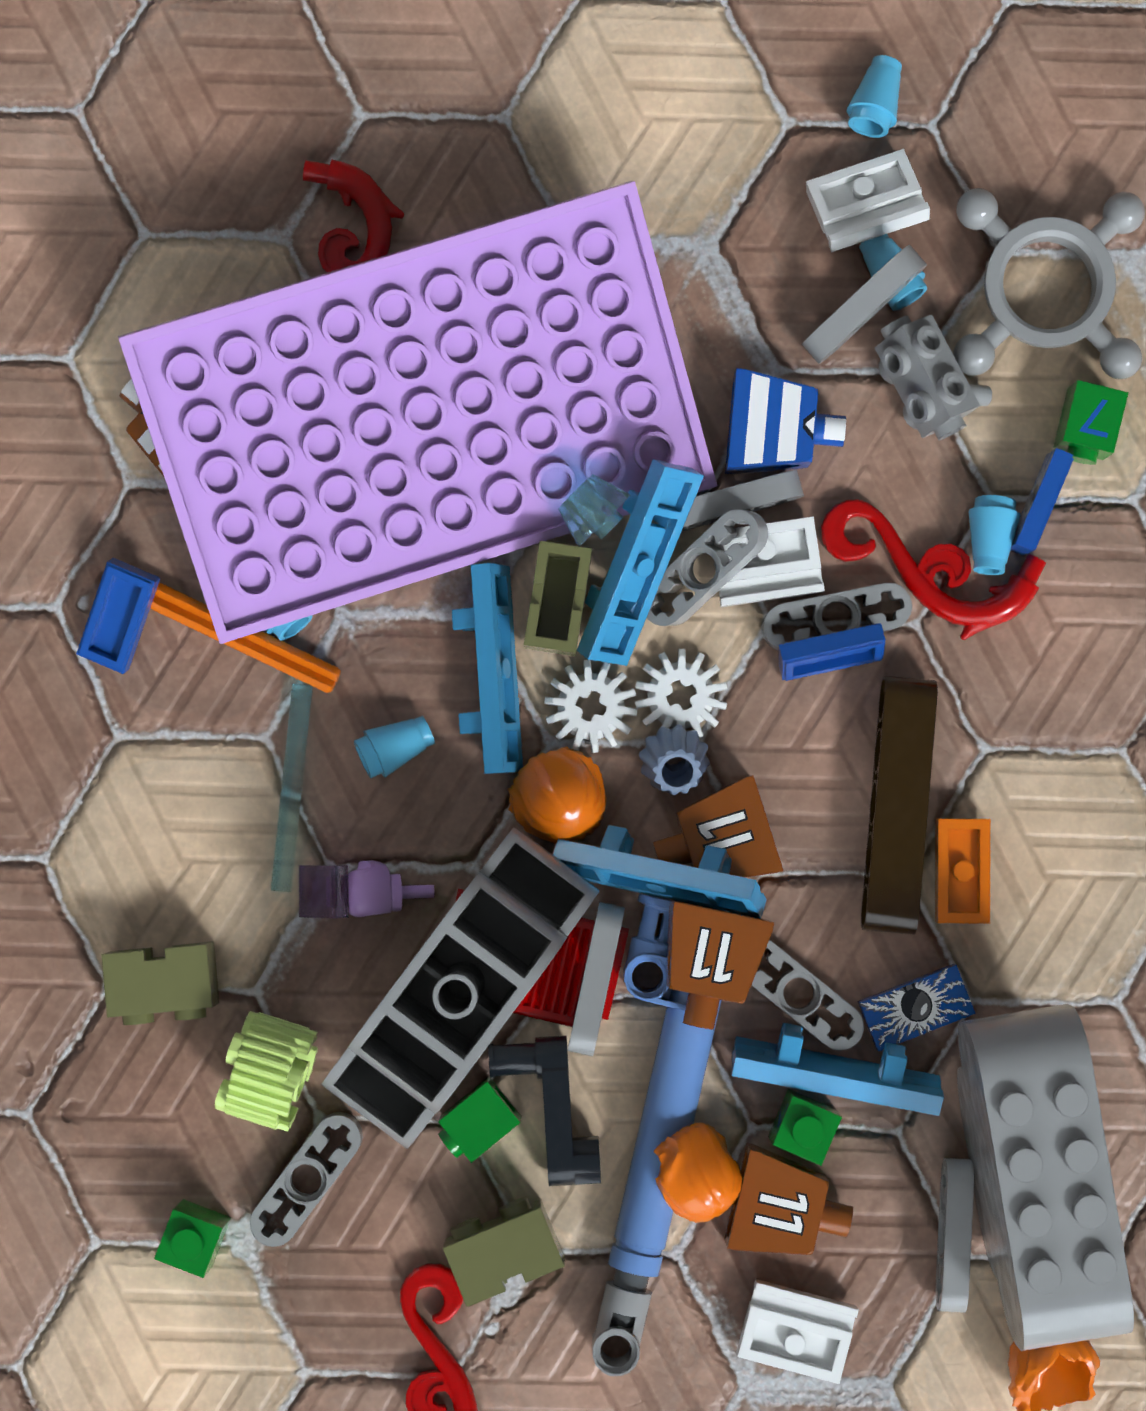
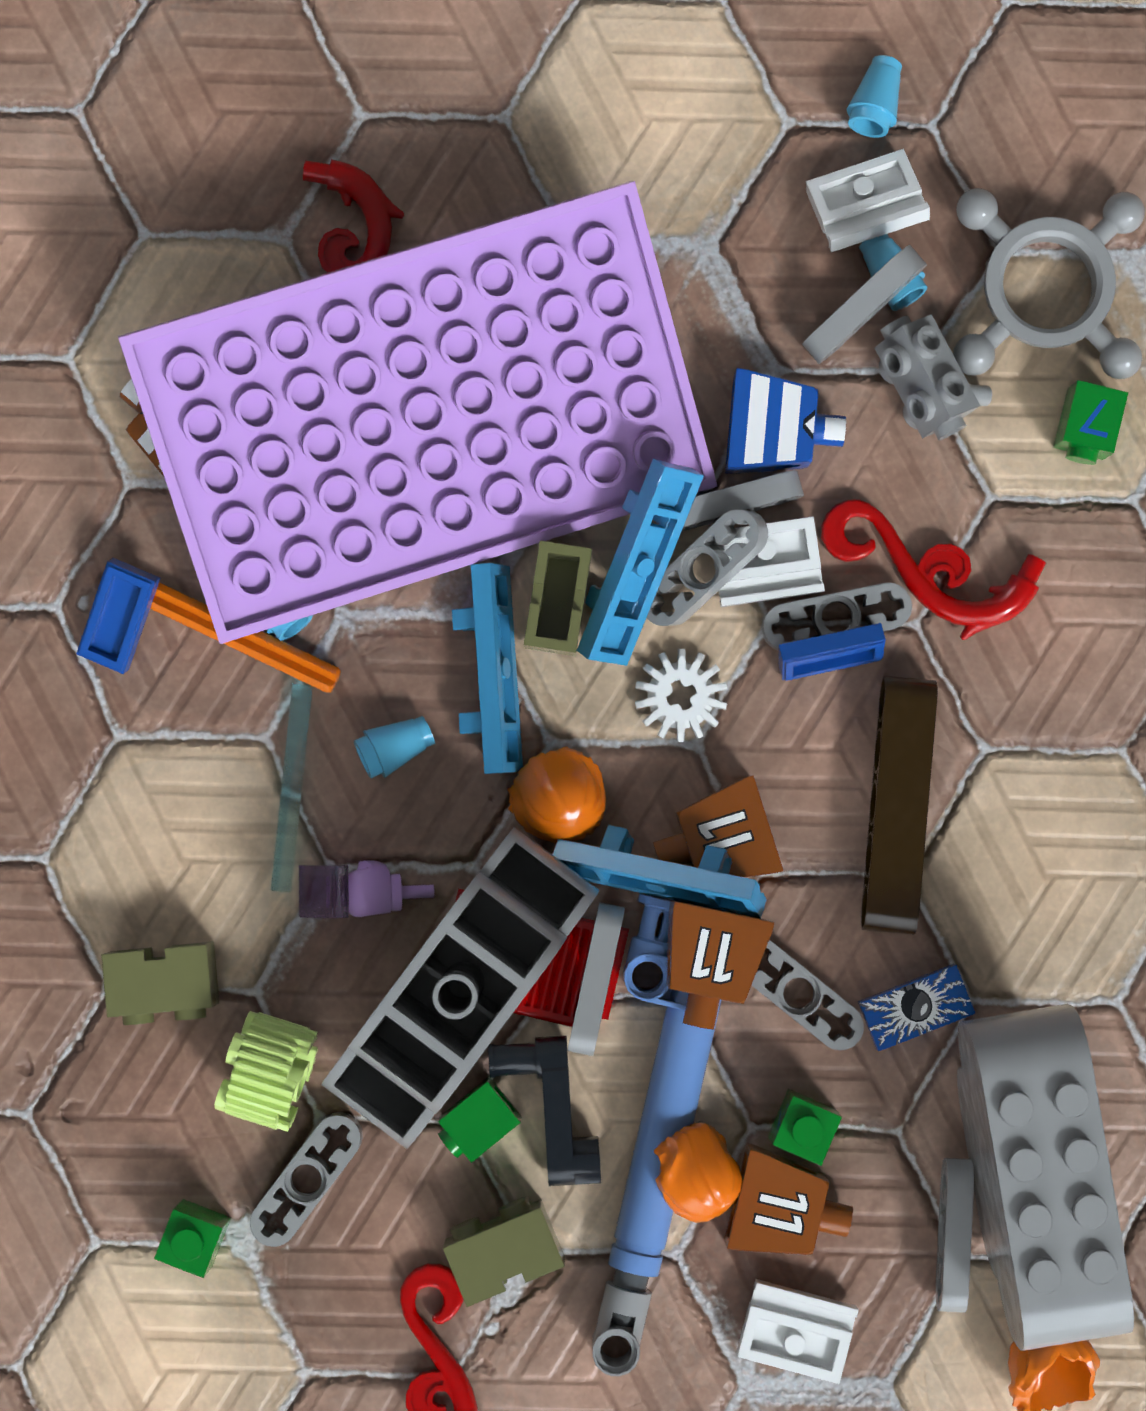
white gear [544,660,638,753] -> none
clear light blue piece [558,474,630,547] -> none
sand blue piece [639,724,710,795] -> none
dark azure hinge [732,1023,944,1116] -> none
orange plate [935,818,991,924] -> none
medium azure cone [968,495,1021,575] -> none
blue tile [1011,448,1074,556] -> none

